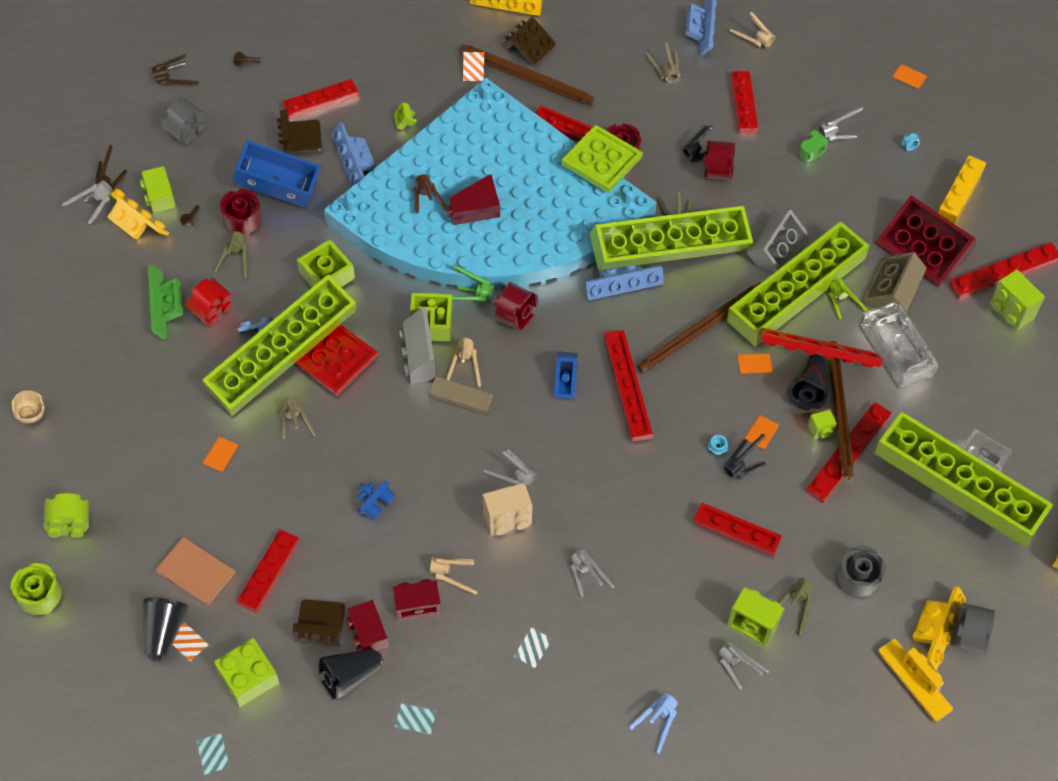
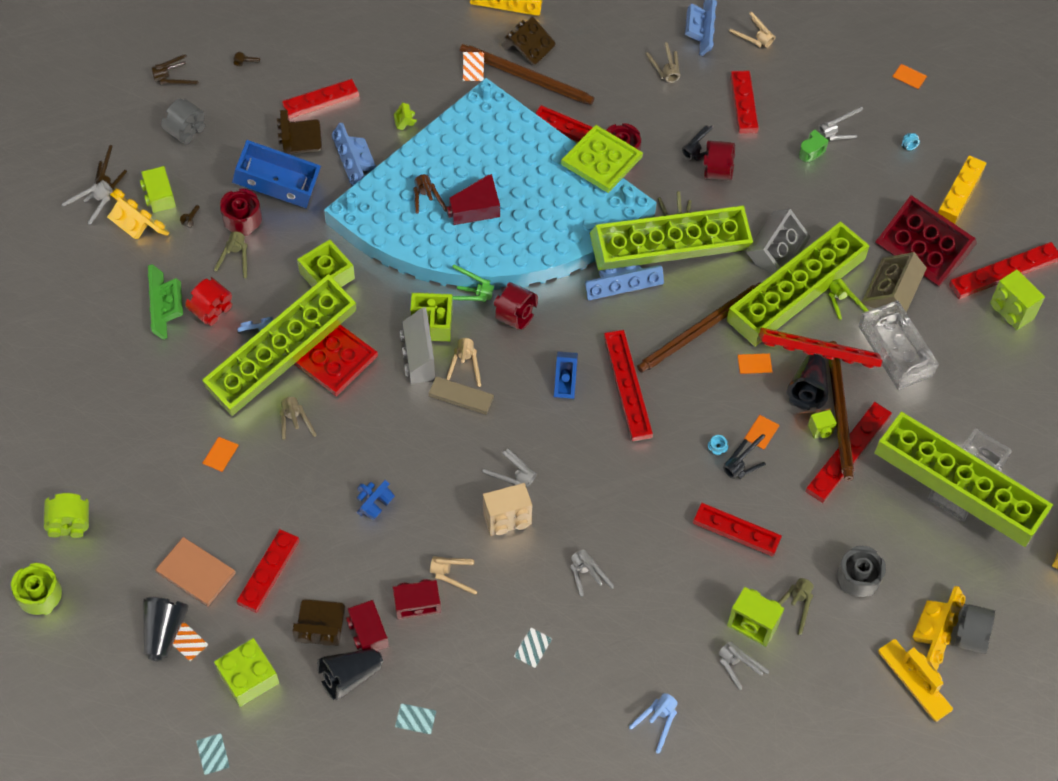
tan hair [11,390,45,424] -> none

